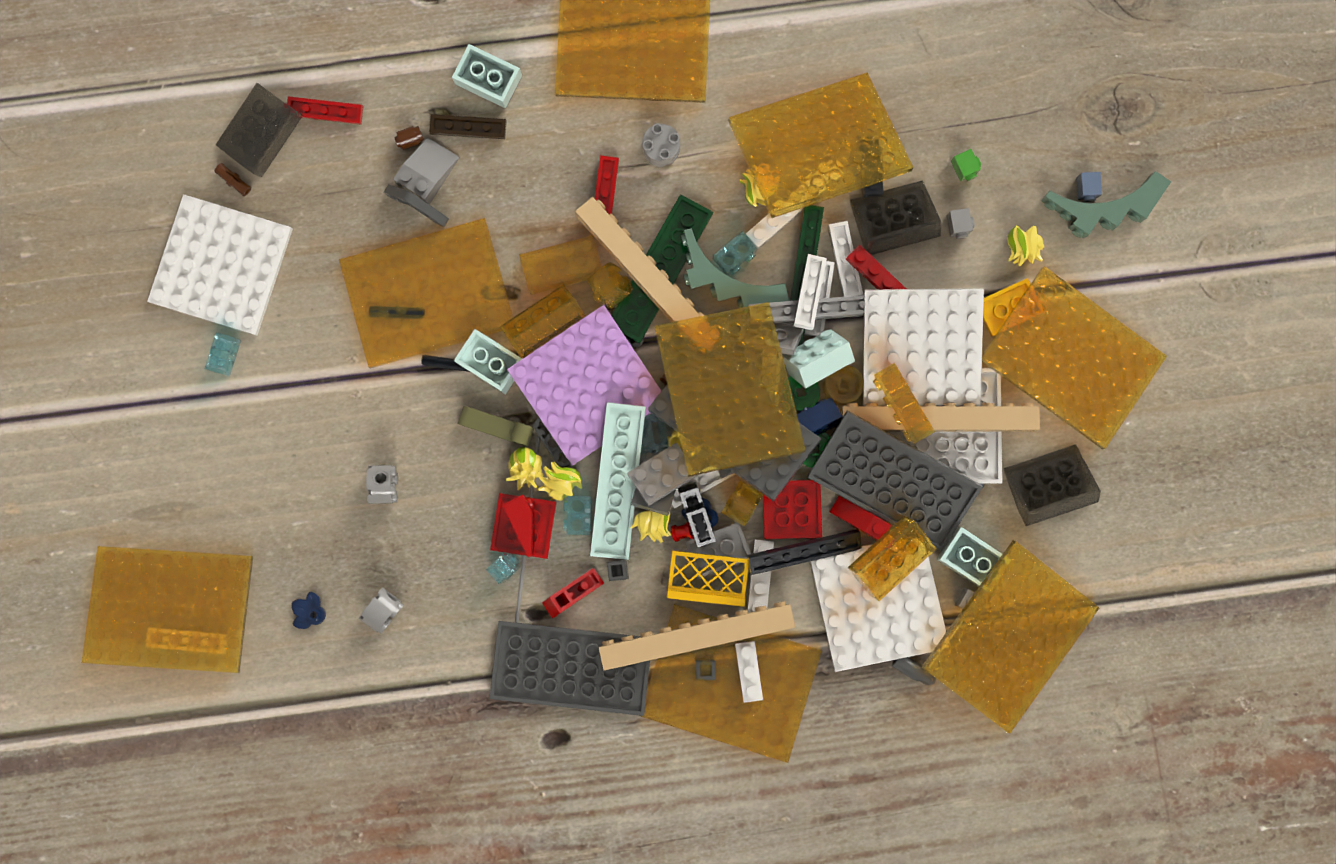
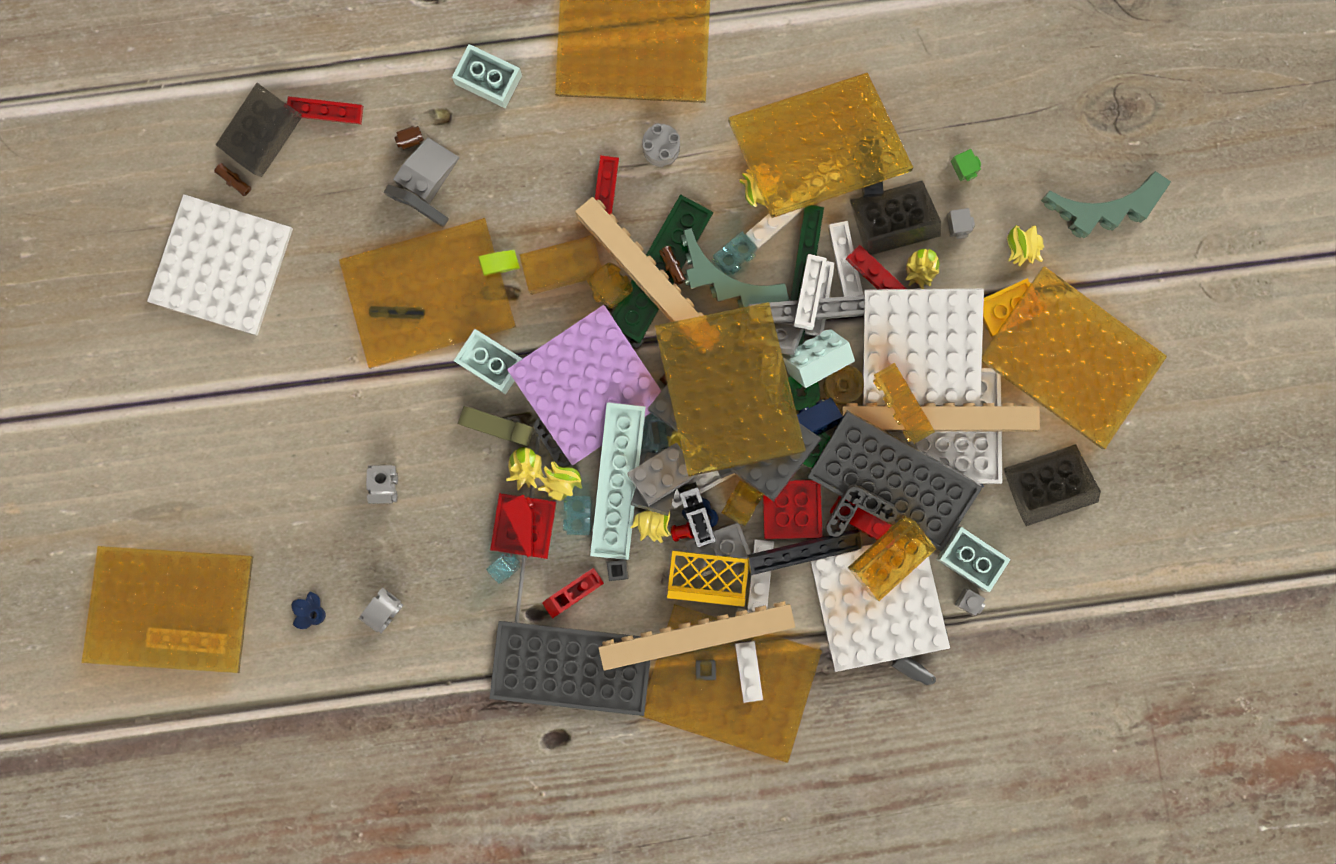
clear light blue brick [204,332,241,377] -> none
black axle [421,355,470,372] -> none
dark brown plate [429,114,507,140] -> none
clear yellow brick [500,284,585,358] -> none
clear yellow plate [921,540,1099,734] -> none
sand blue brick [1076,172,1102,202] -> none
none -> lime slope [478,250,520,276]
none -> reddish brown pin [659,246,687,285]
none -> dark grey beam [826,485,898,537]
none -> light yellow hair [905,249,940,289]

